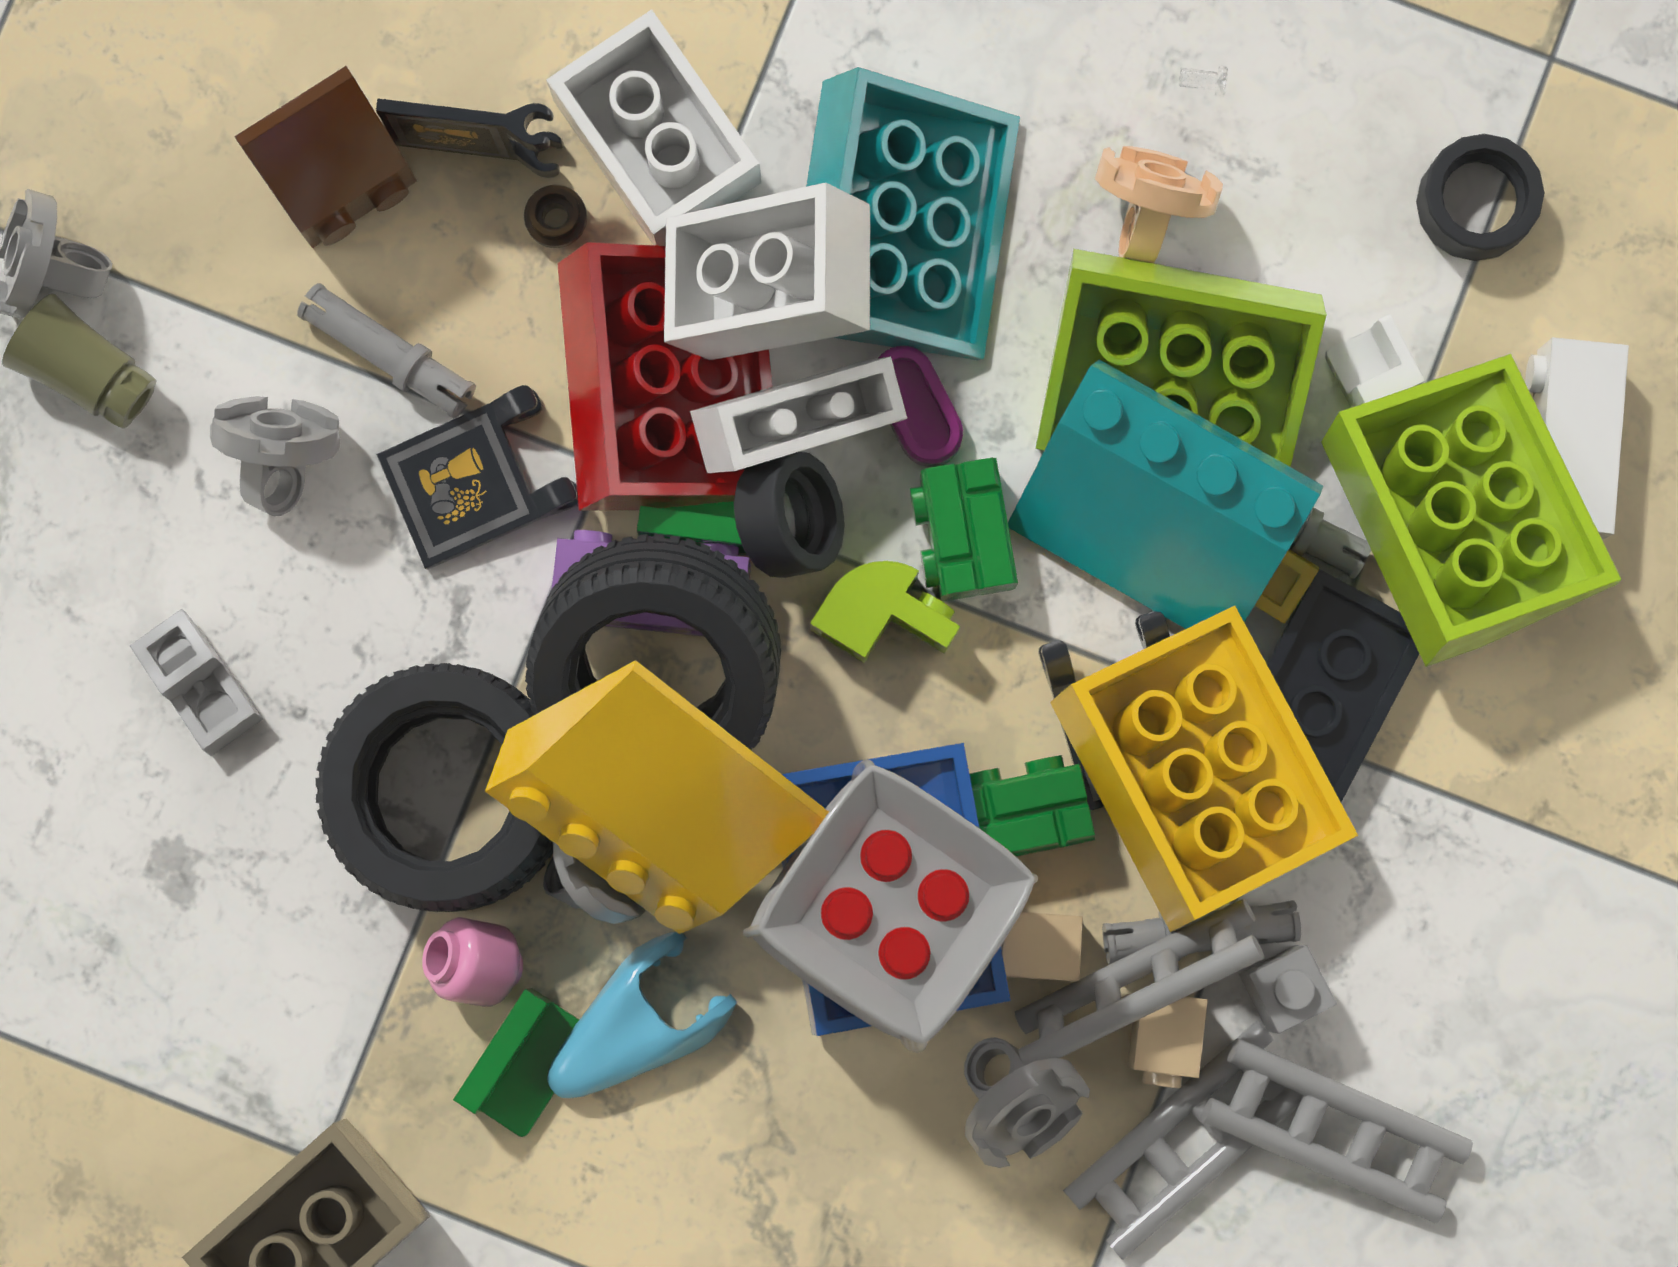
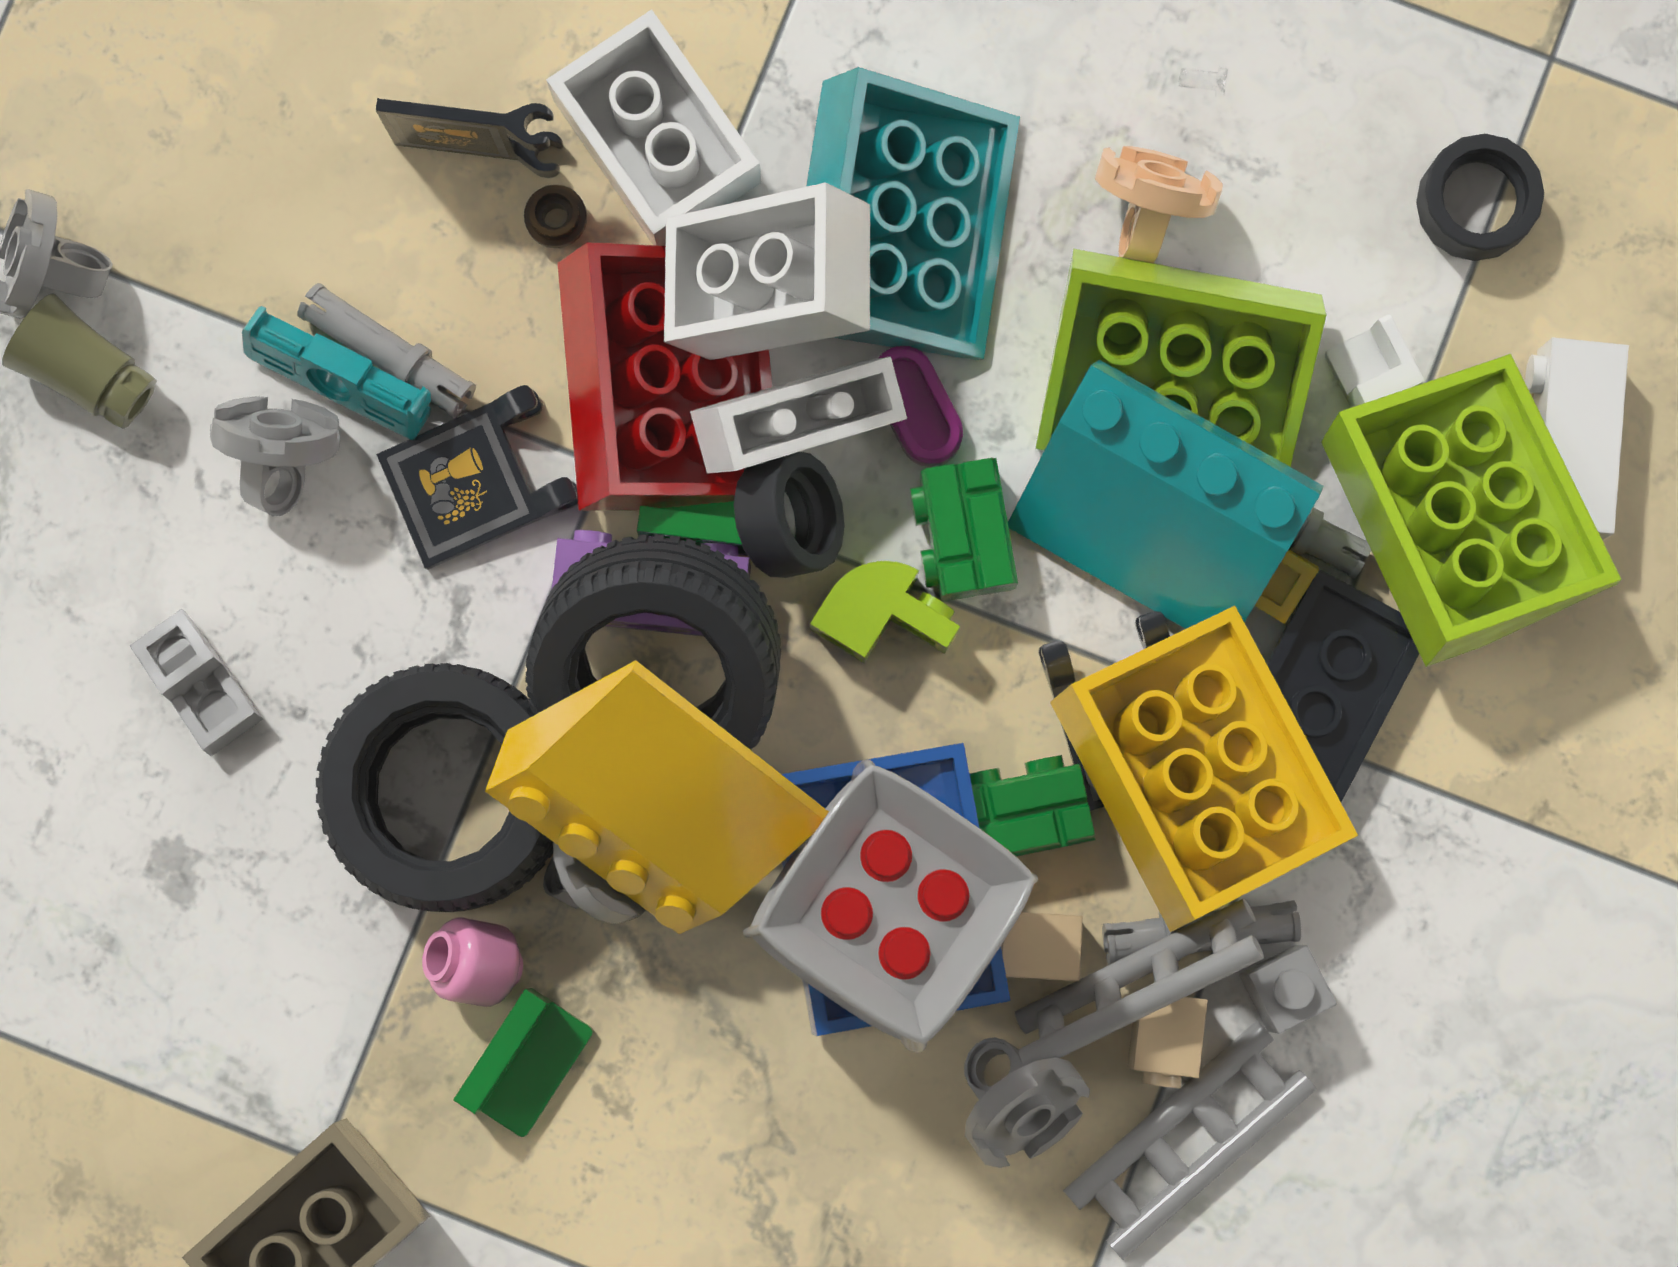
reddish brown slope [234,66,417,248] -> none
medium azure animal [547,931,737,1099] -> none
light grey bar [1201,1038,1473,1223] -> none
none -> teal piece [242,306,431,440]

